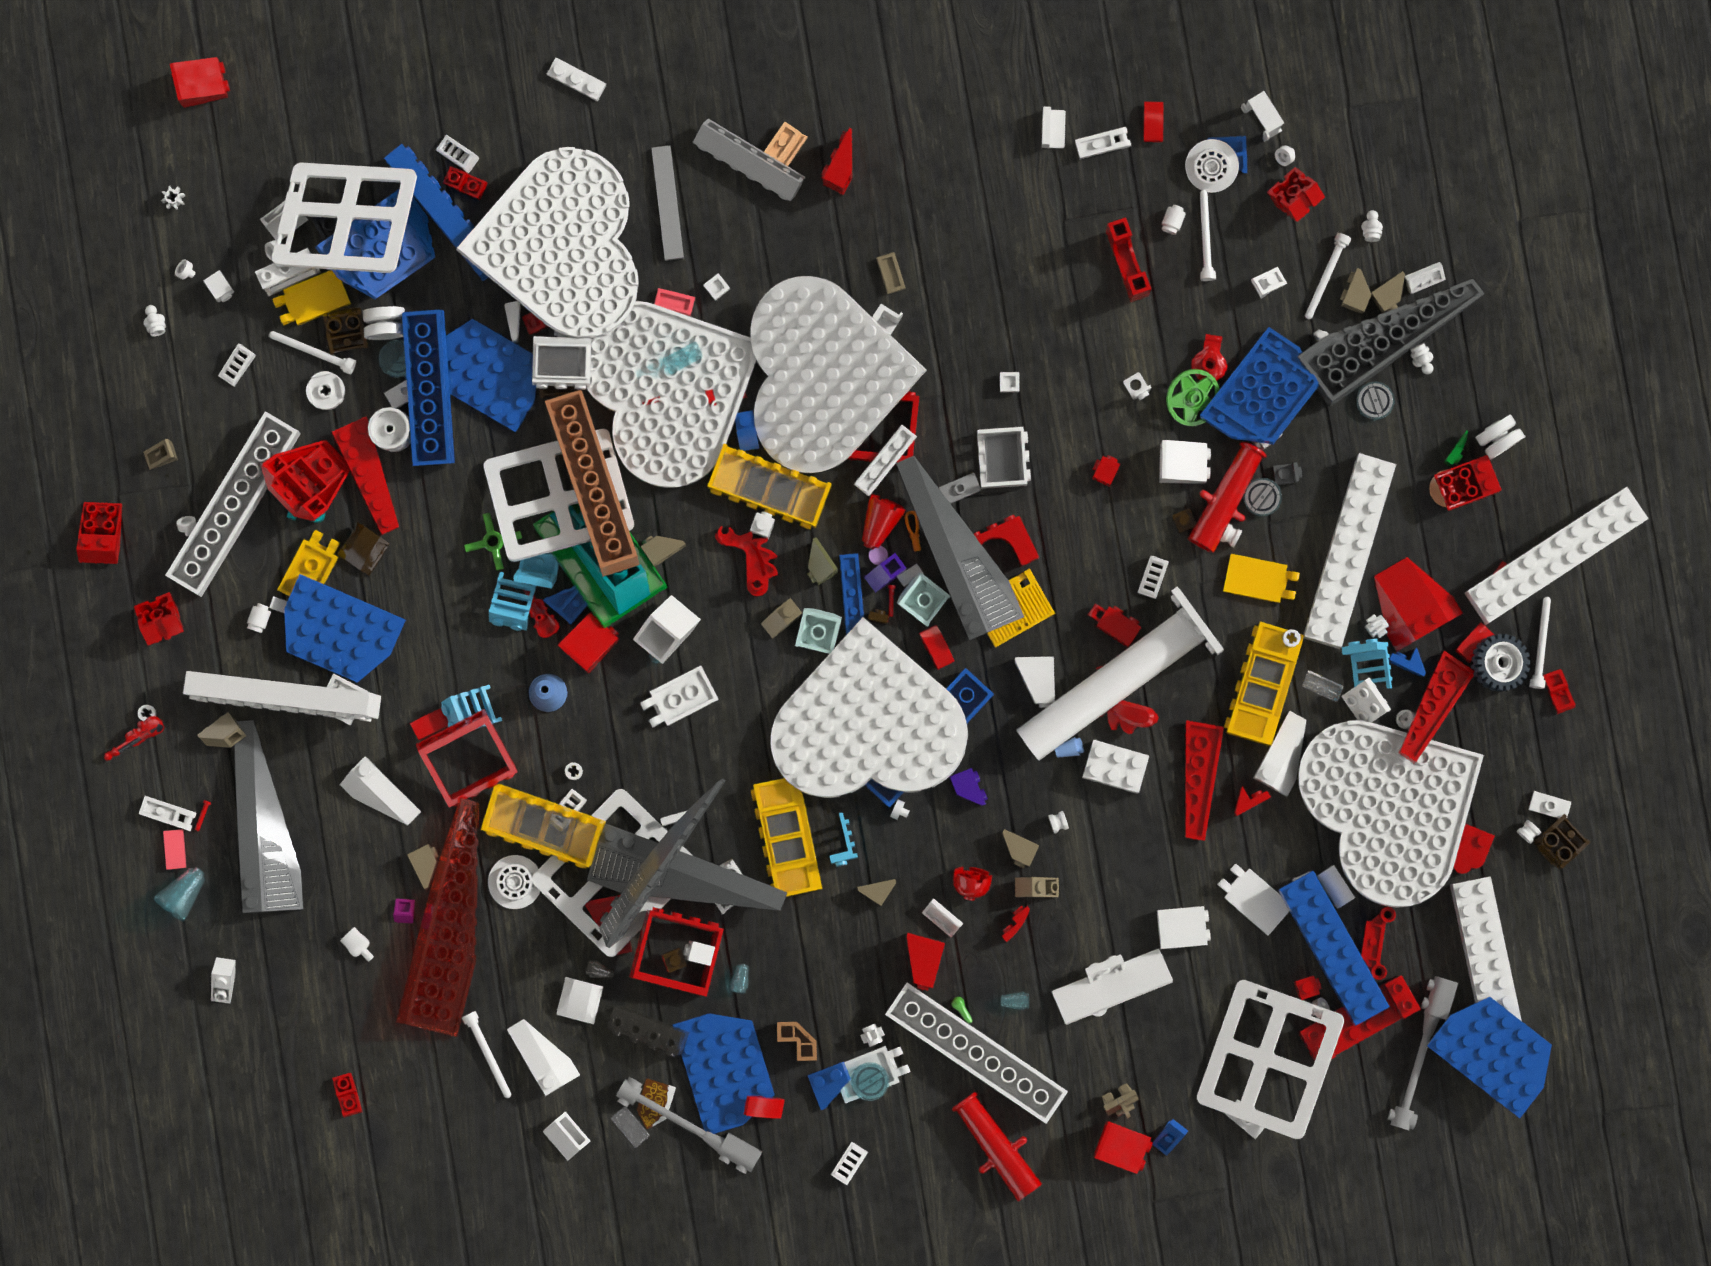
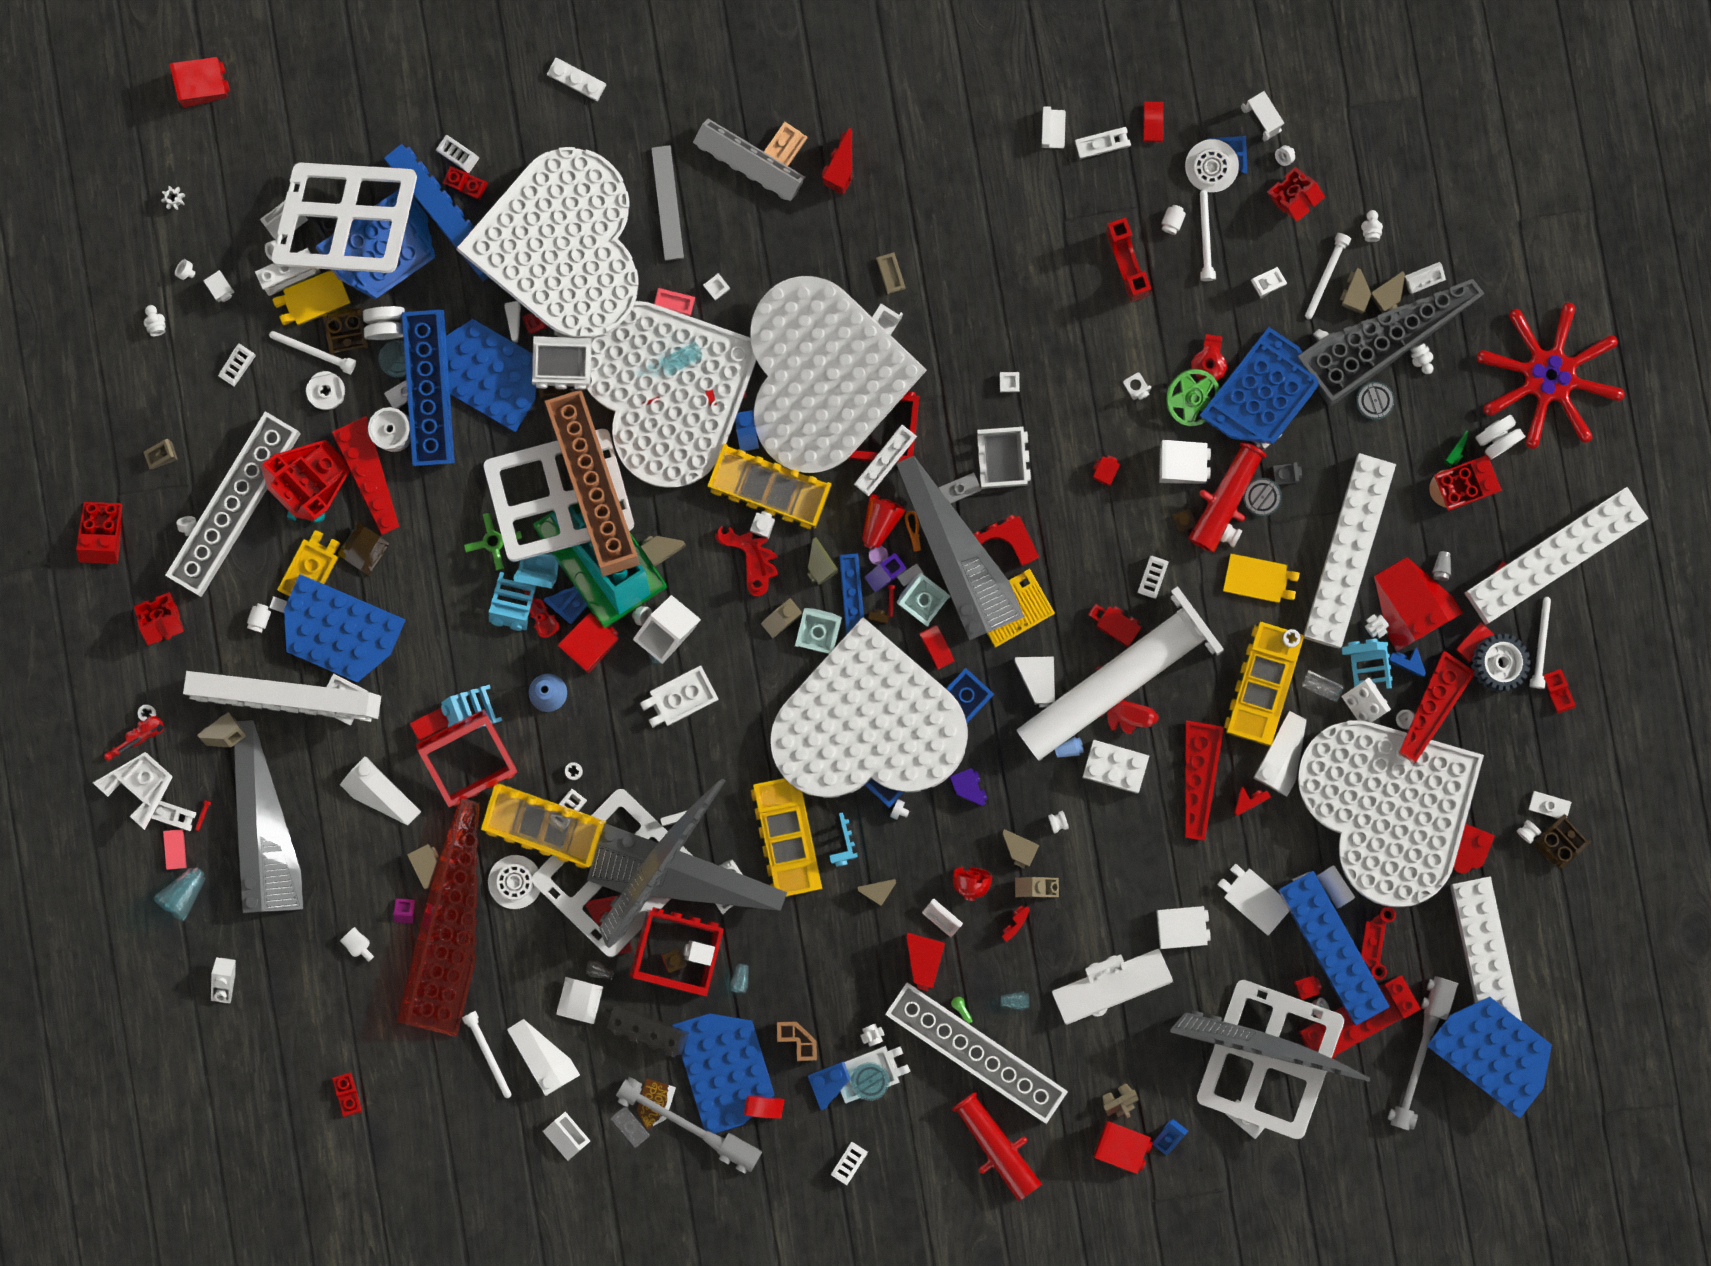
none -> white wing [93,752,172,830]
none -> white tile [632,606,652,626]
none -> dark grey wedge [1170,1010,1370,1081]
none -> light grey cone [1432,551,1451,581]
none -> red animal [1477,303,1625,449]

